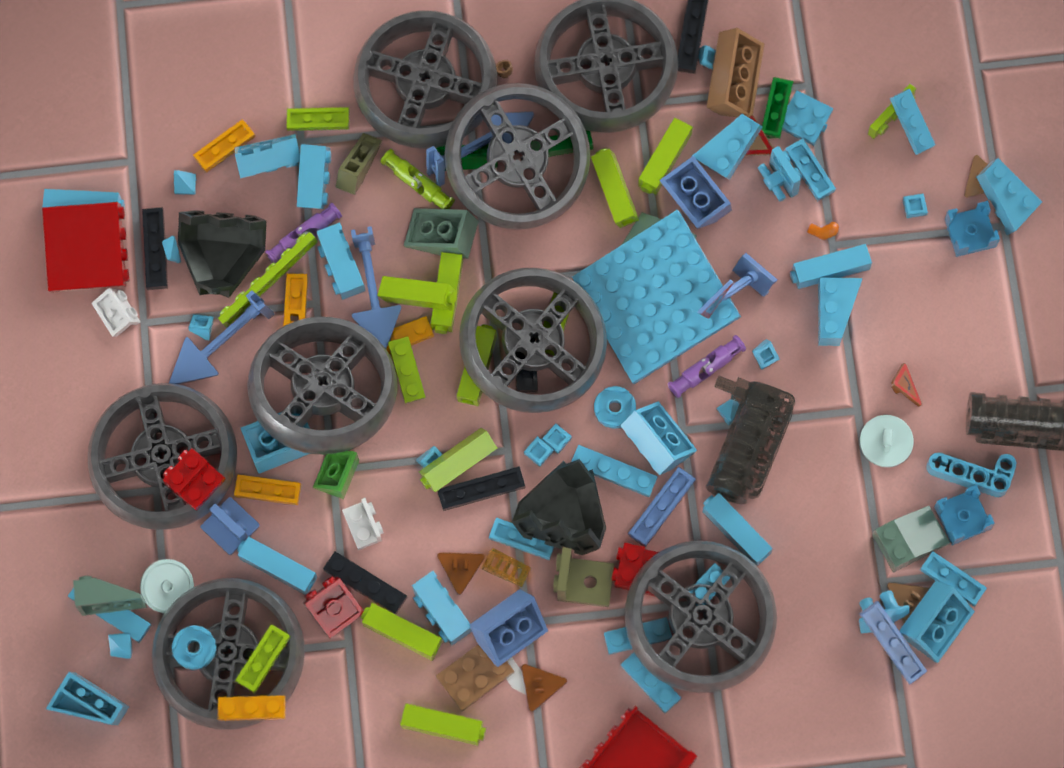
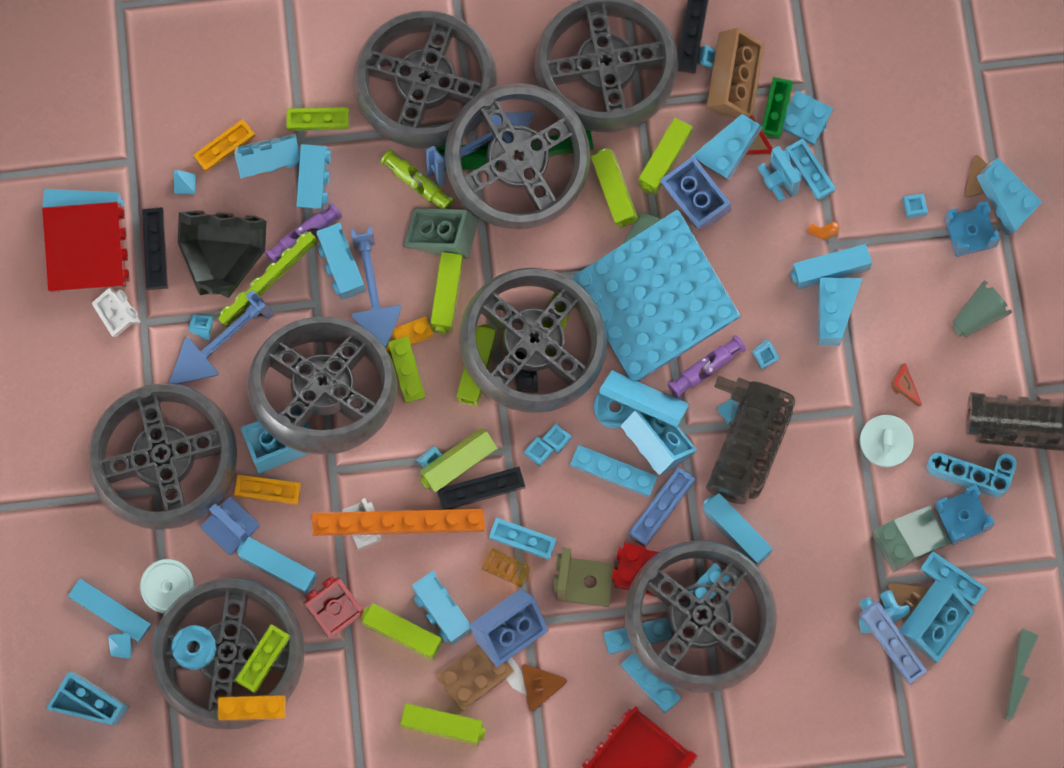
sand green slope [73,576,147,616] -> none
medium azure slope [162,236,181,263] -> none
red plate [163,448,226,511] -> none
light orange plate [283,273,308,327] -> none
bright green slope [313,451,359,499] -> none
black plate [323,551,407,615] -> none
olive slope [336,133,382,195] -> none
lime brick [377,276,457,311] -> none
dark orange piece [437,553,485,595] -> none
medium nougat hinge [496,60,513,78] -> none
pearl dark grey panel [512,459,606,555] -> none
medium blue piece [698,253,778,319] -> none
lime plate [868,84,916,139] -> none
medium azure plate [889,89,935,155] -> none
none -> orange plate [311,509,485,536]
none -> medium azure tile [599,370,689,427]
none -> sand green cone [952,280,1012,337]
none -> sand green slope [1005,628,1038,721]

